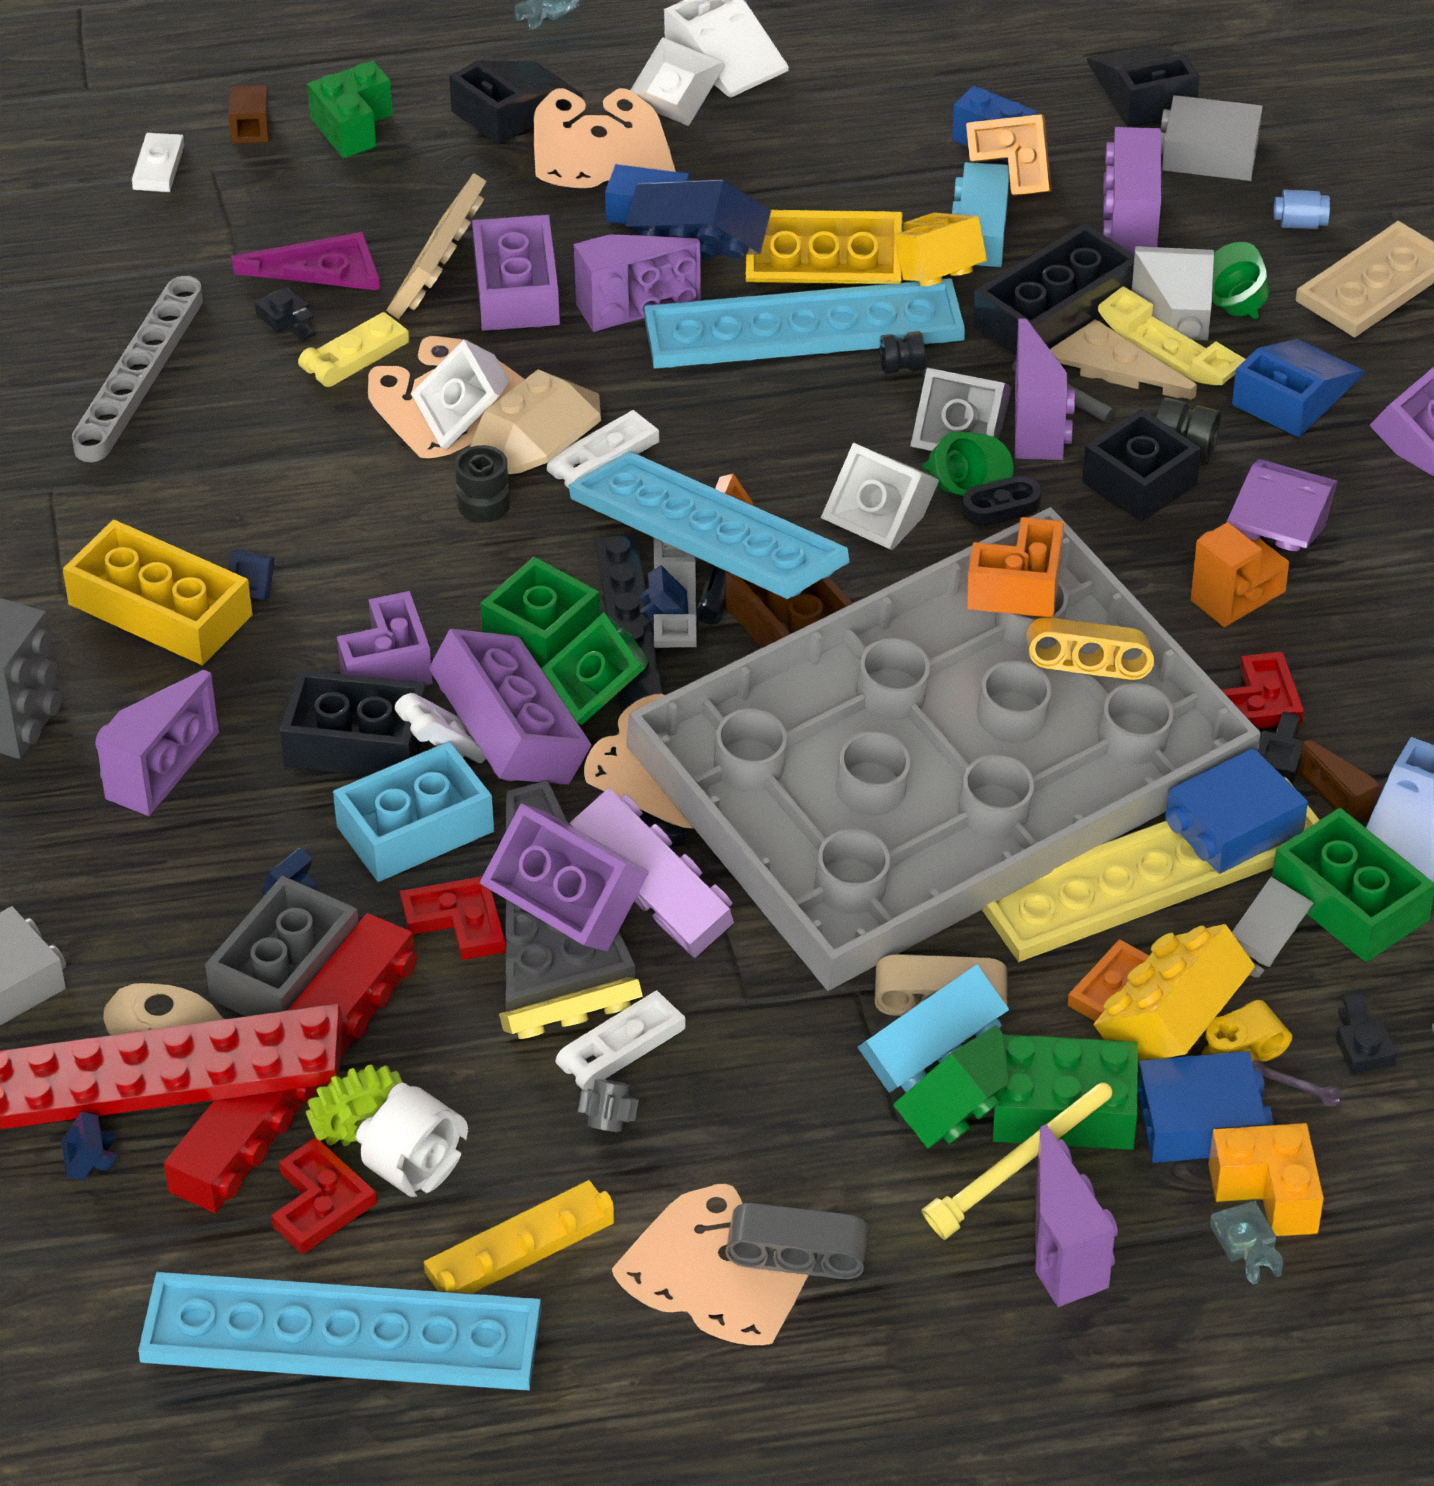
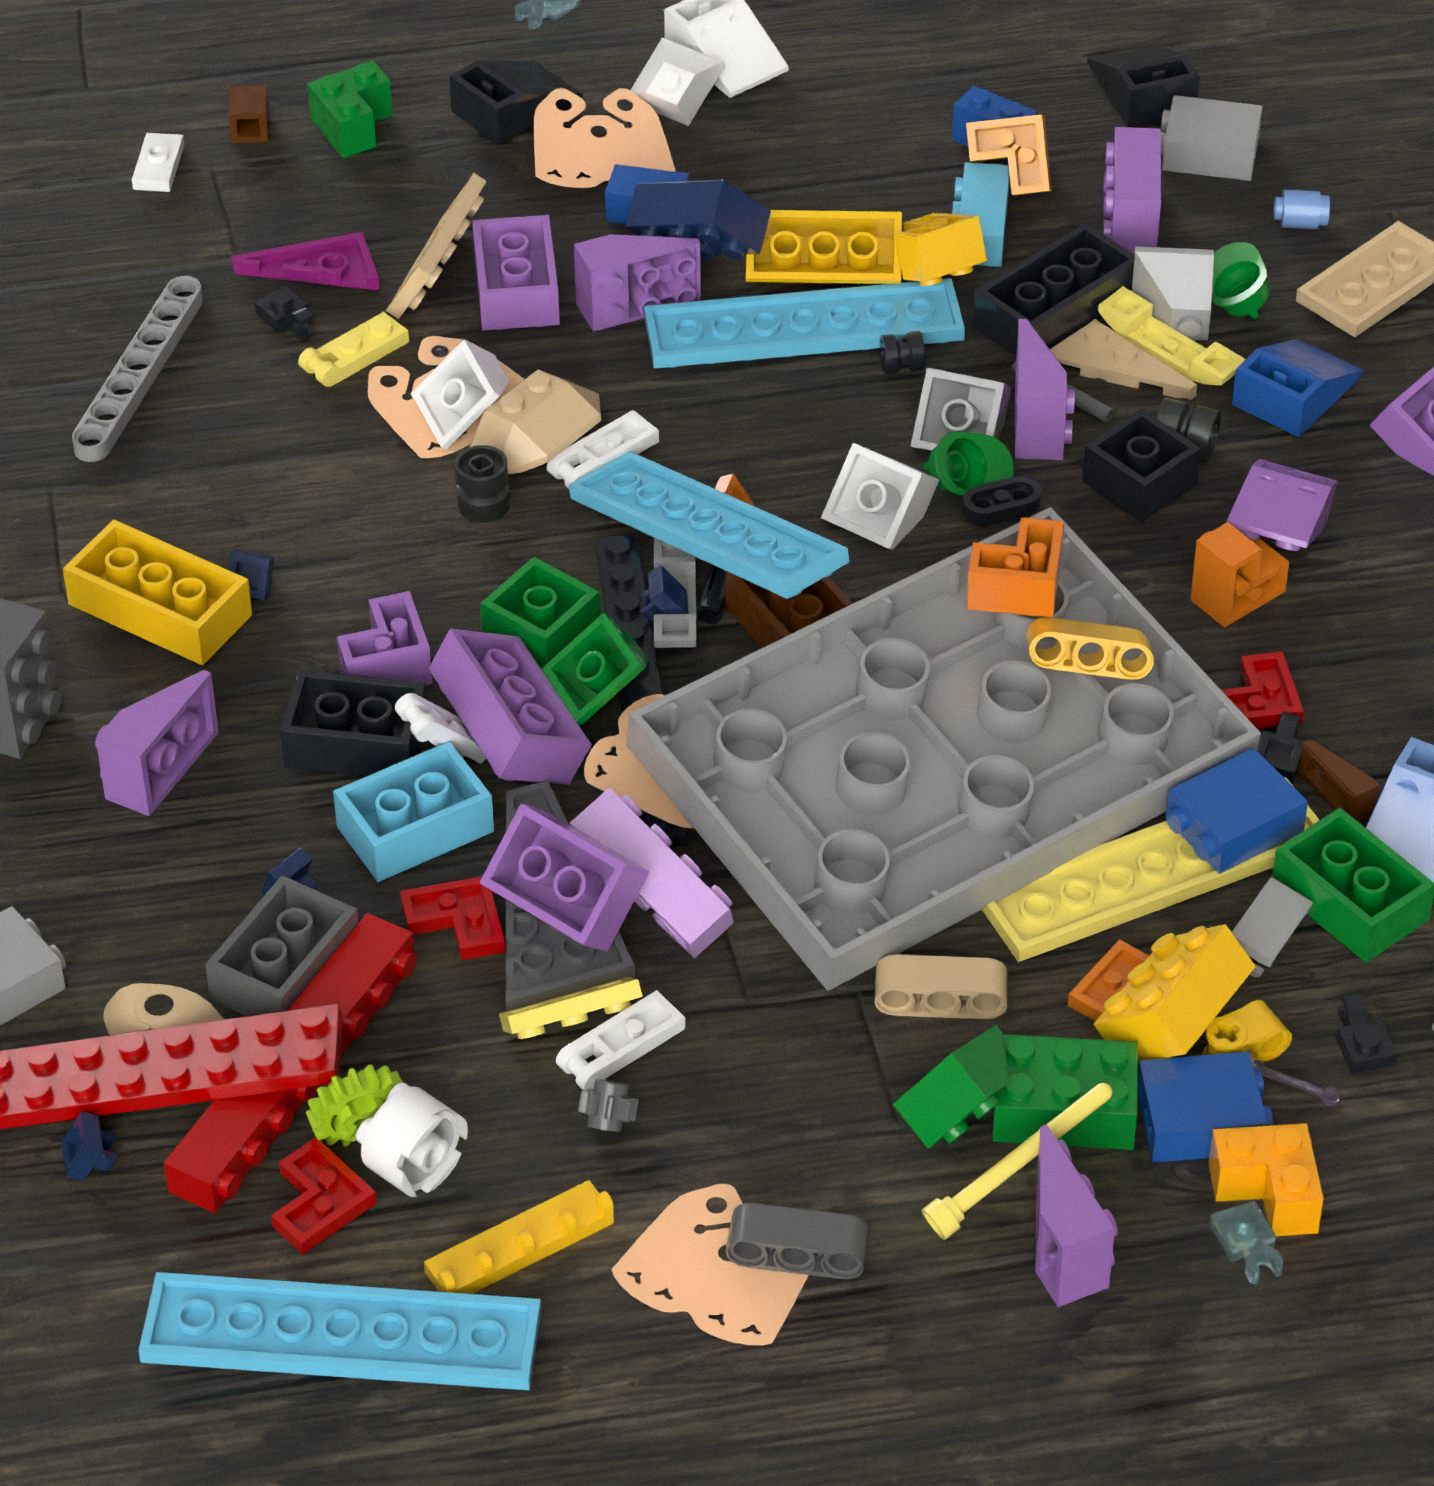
medium azure brick [858,964,1009,1093] -> none

